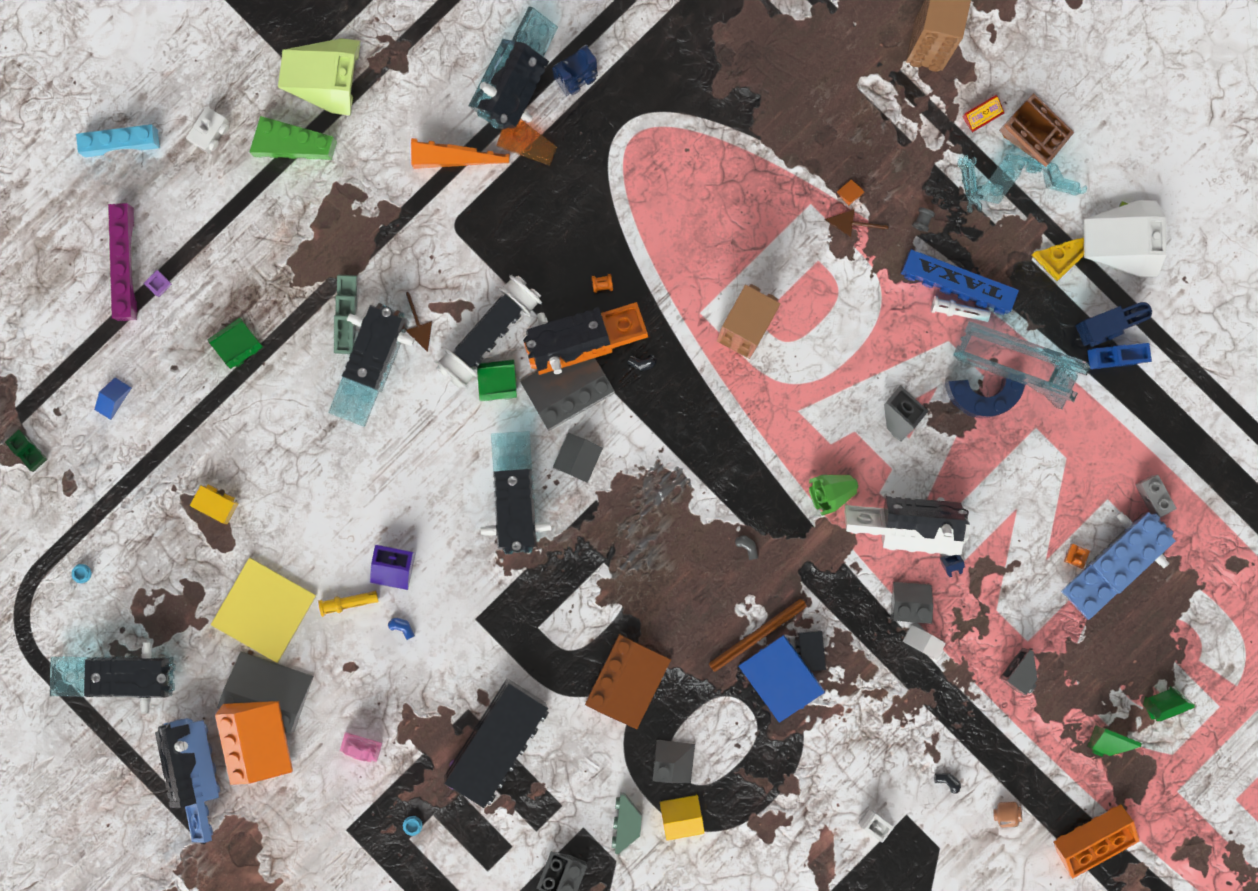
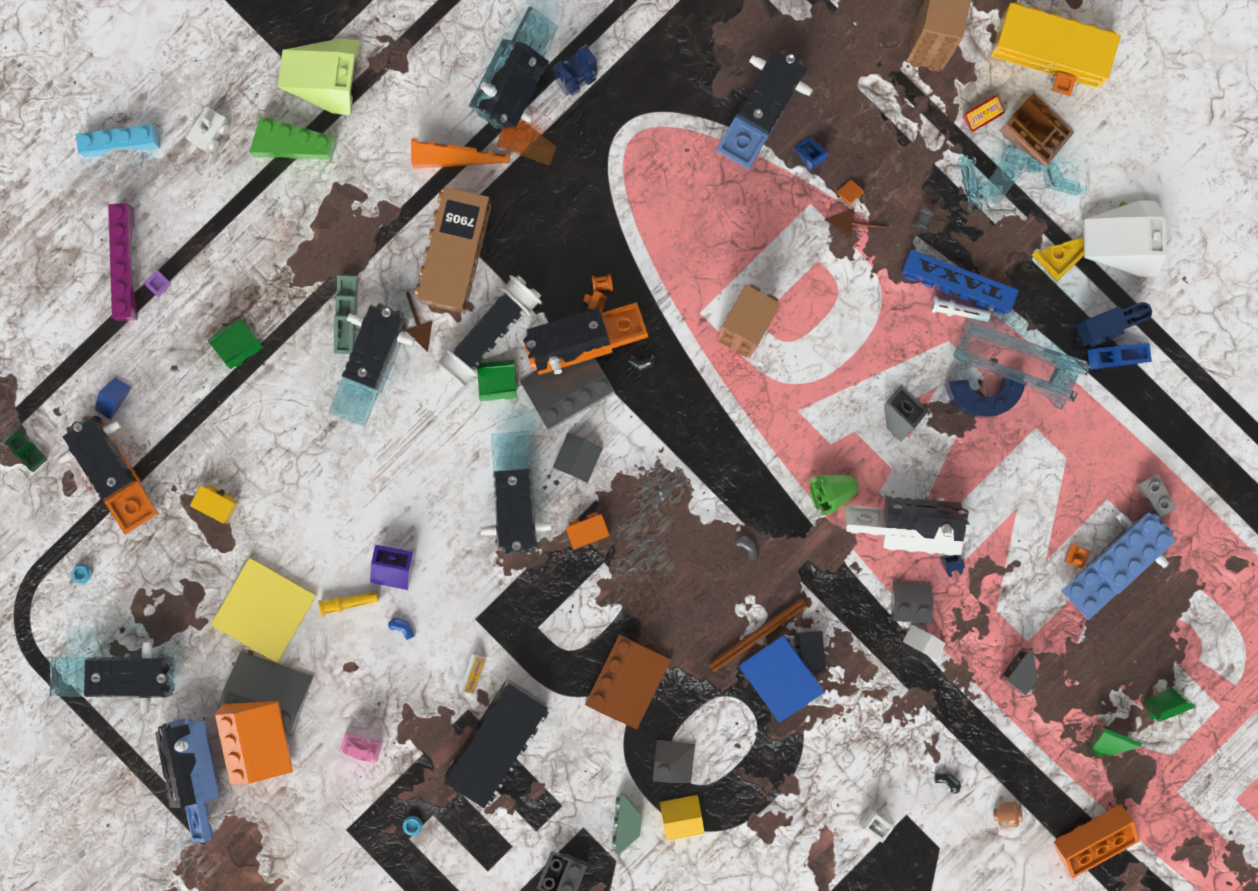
none -> piece [57,416,159,535]
none -> medium nougat brick [415,187,492,314]
none -> slope [459,654,486,694]
none -> orange brick [566,512,610,550]
none -> orange tile [583,291,607,313]
none -> piece [716,49,813,170]
none -> blue slope [794,137,828,171]
none -> yellow brick [990,2,1121,89]
none -> orange tile [1051,72,1077,96]

